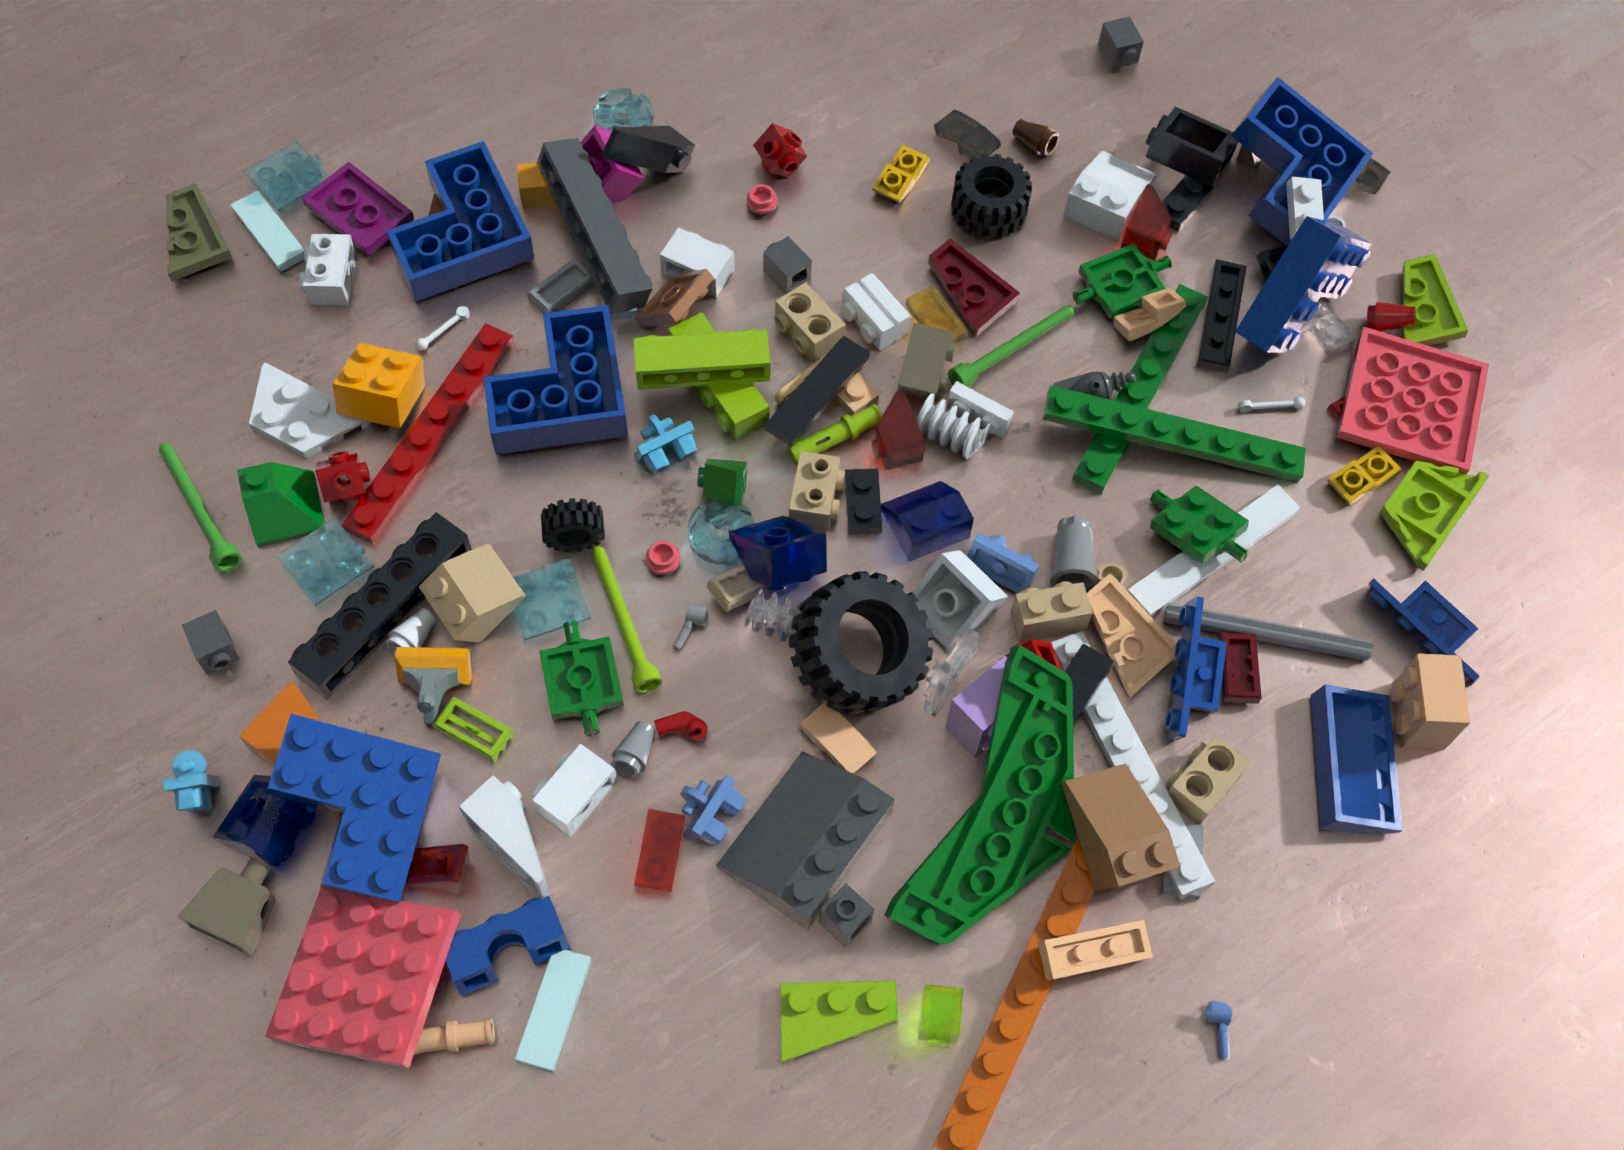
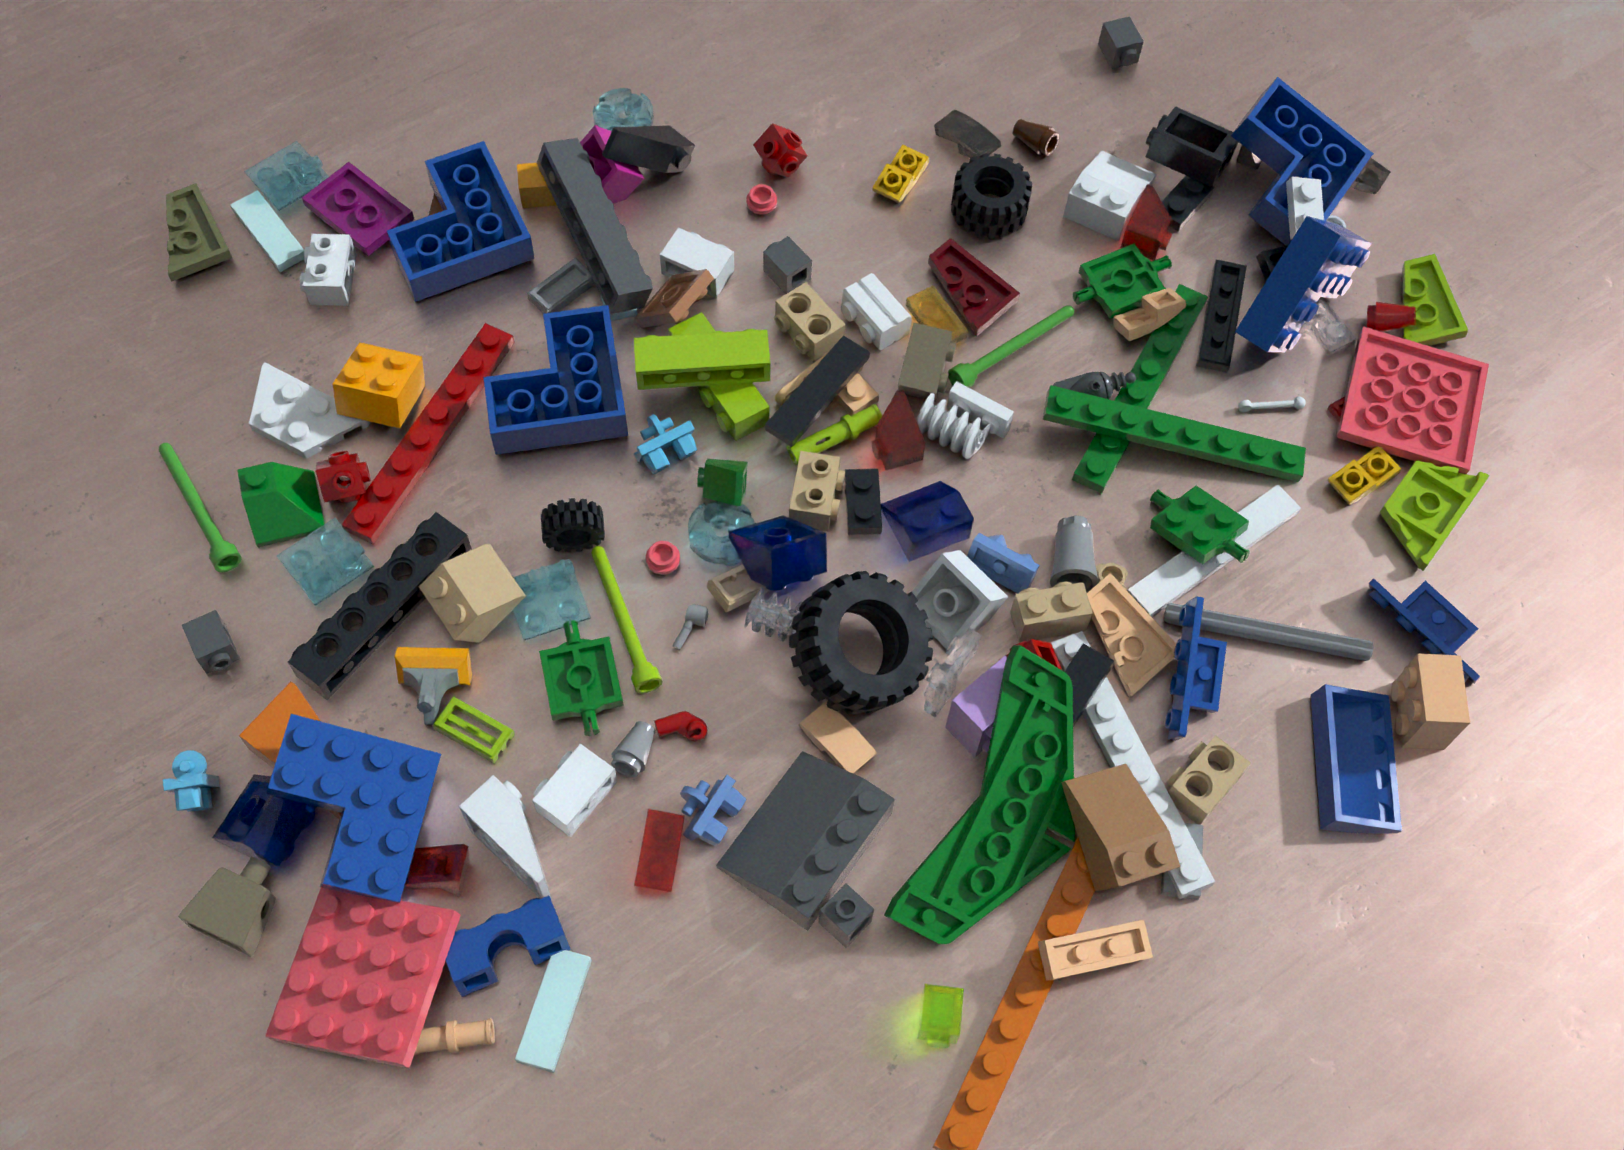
white cone [386,608,437,655] -> none
white hinge [415,306,469,351] -> none
lime wing [780,981,898,1064] -> none
medium blue hand [1206,1001,1232,1058] -> none
dark red plate [1218,633,1262,704] -> none

